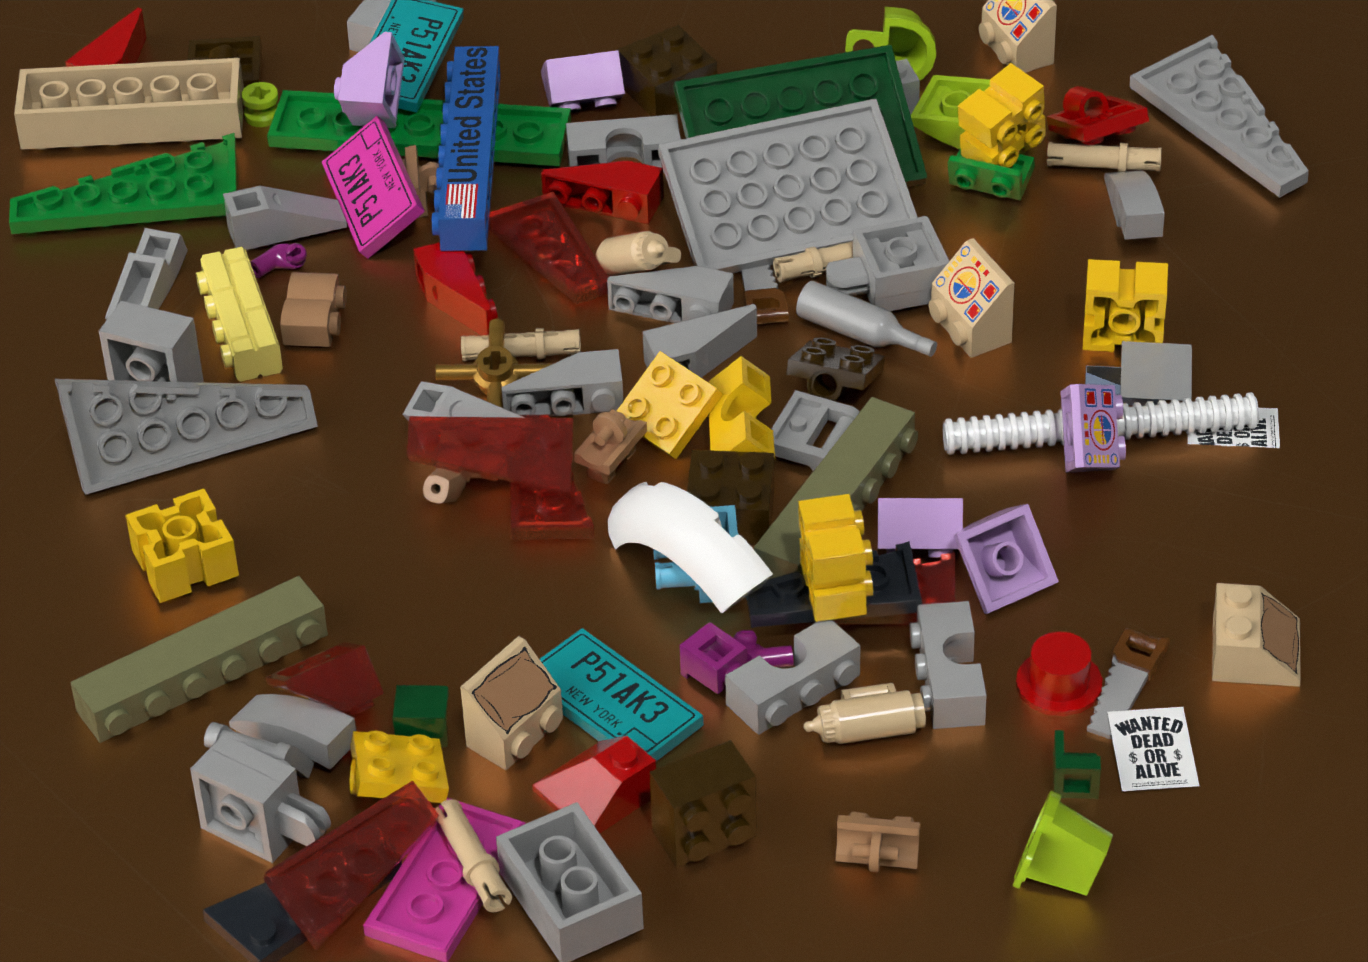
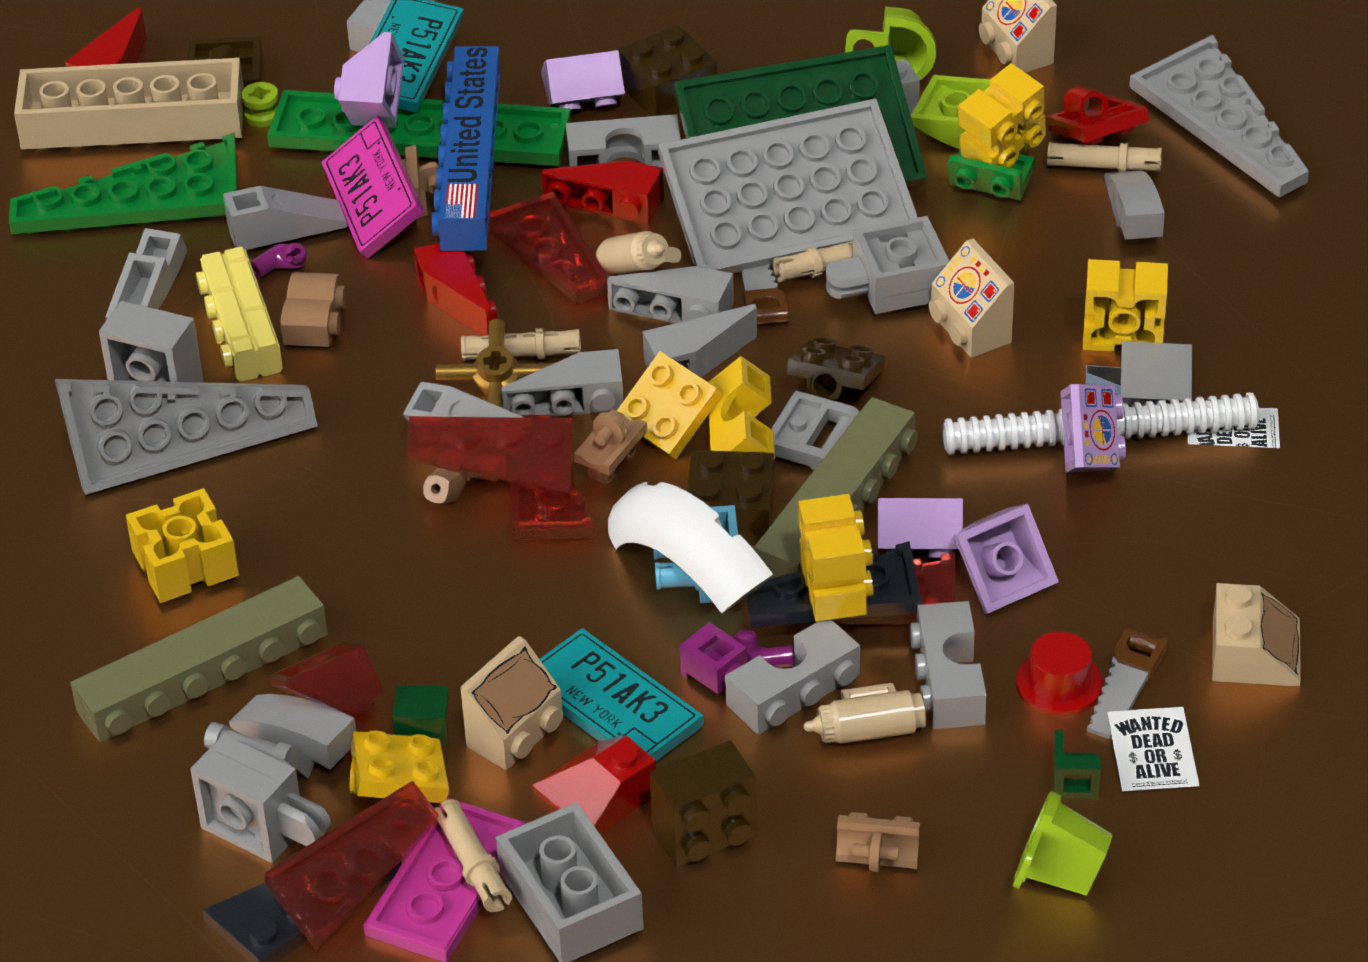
light grey piece [796,281,937,357] -> none

